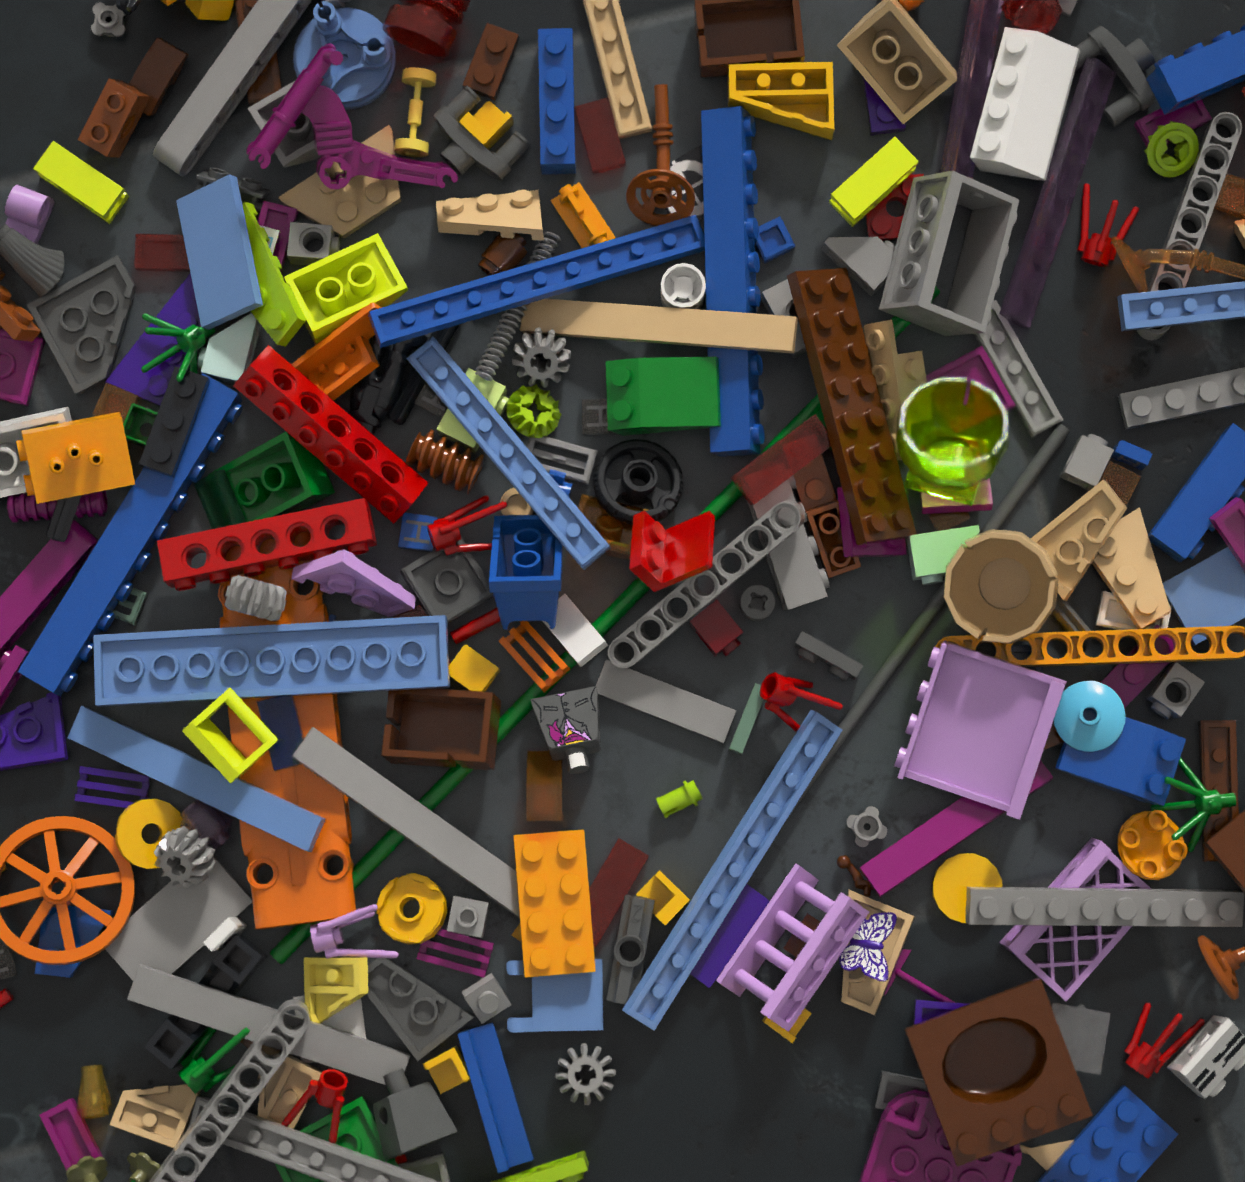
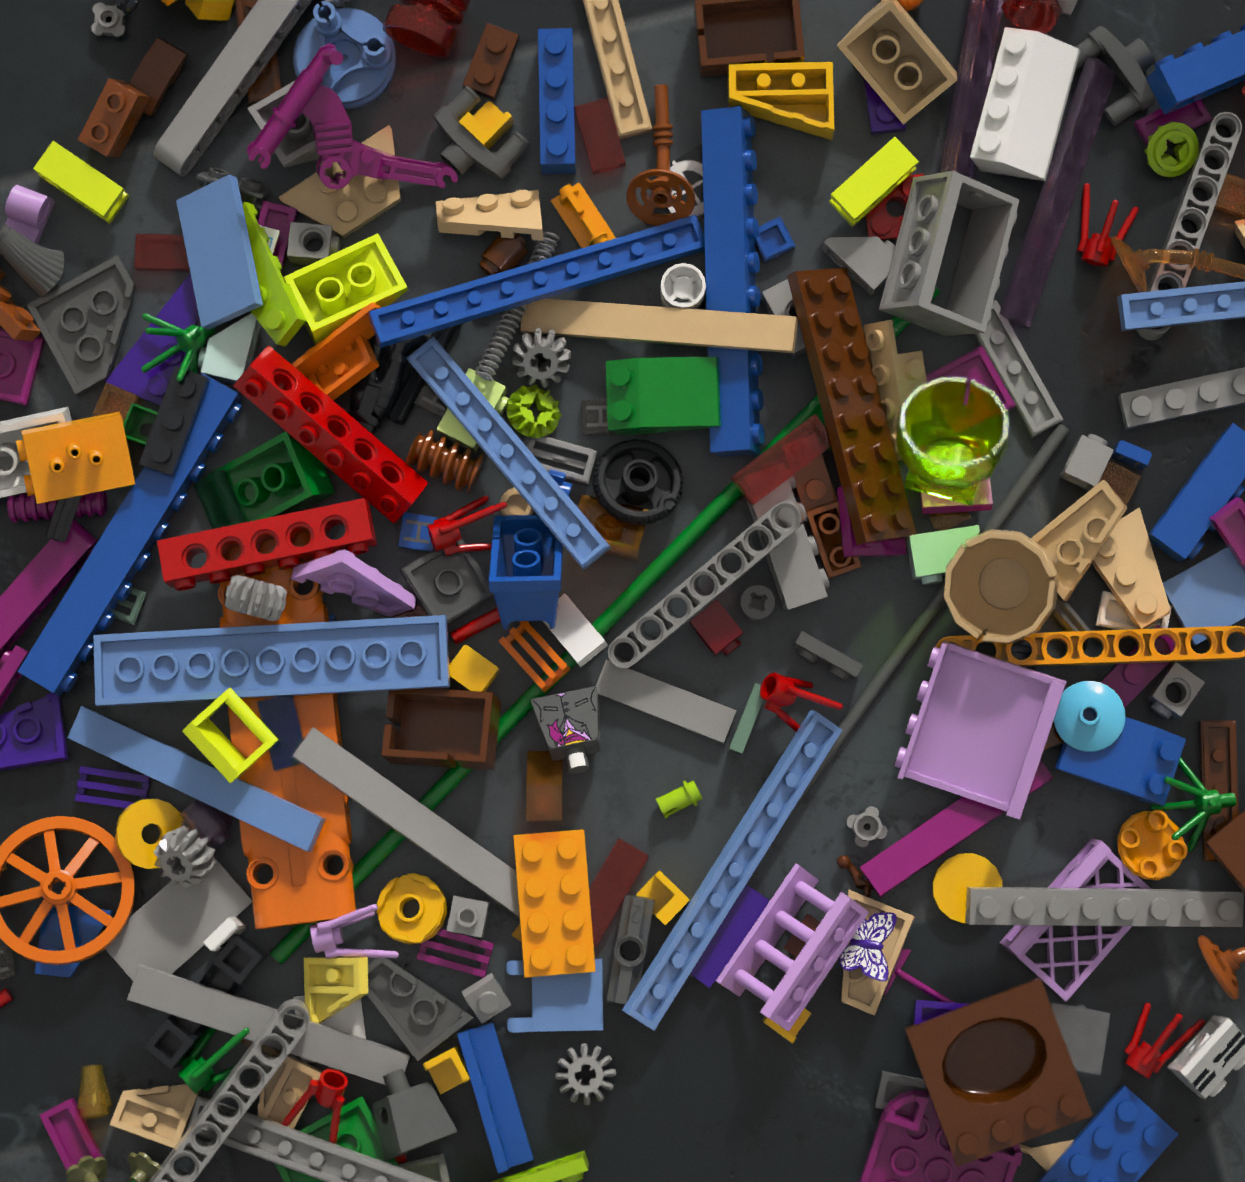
light yellow wheel [394,67,437,157] -> none
red bracket [629,510,715,592] -> none

